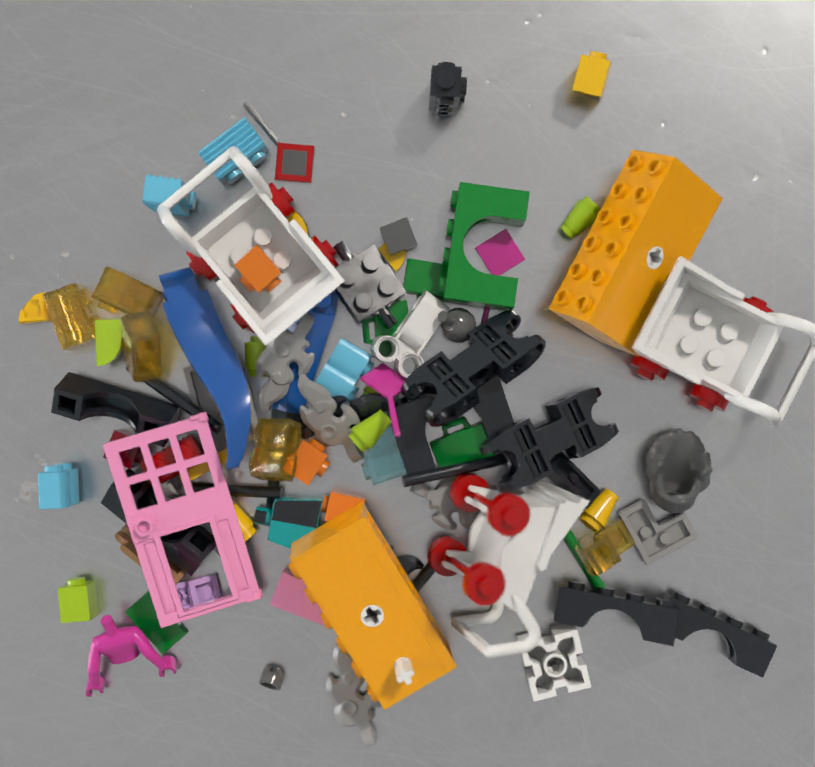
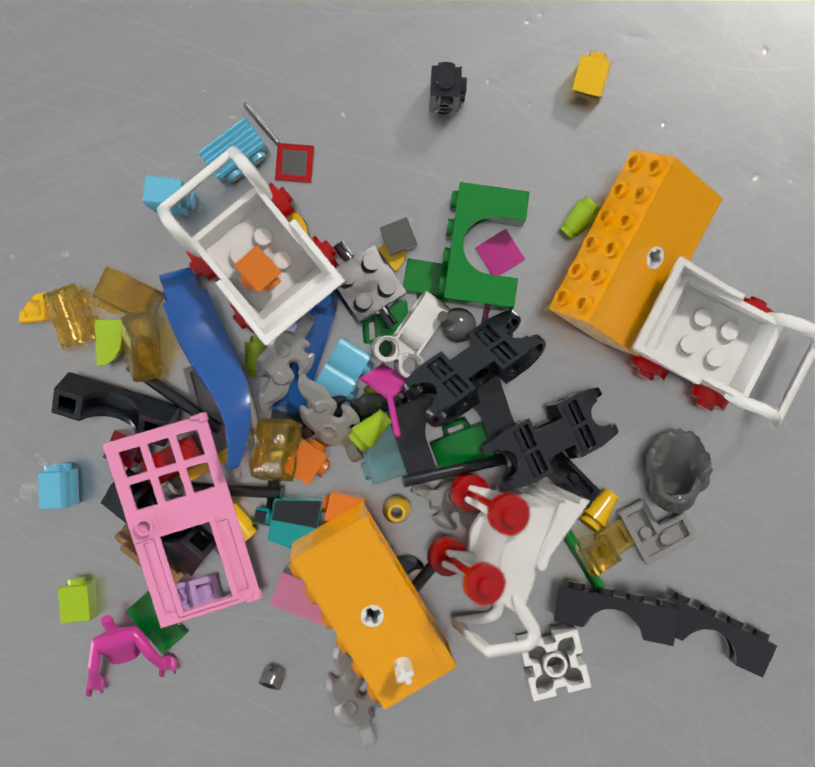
none -> yellow cone [382,495,411,524]

